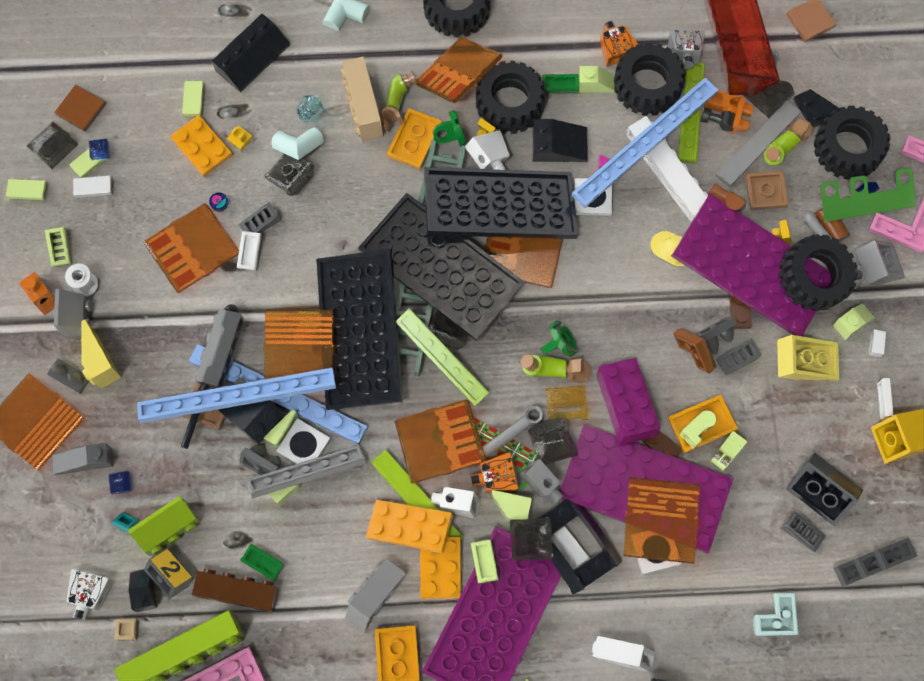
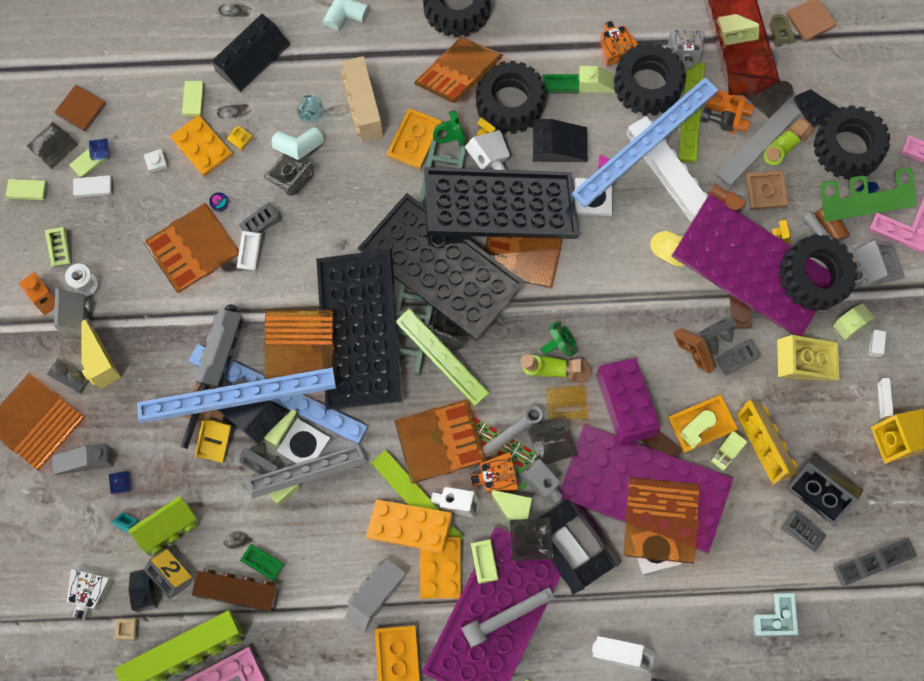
piece [379,71,418,132] -> none
none -> white plate [144,149,168,173]
none -> yellow piece [194,418,232,463]
none -> light grey piece [462,588,554,648]
none -> yellowish green slope [718,14,759,46]
none -> yellow slope [736,400,798,485]
none -> olive plate [769,14,795,47]

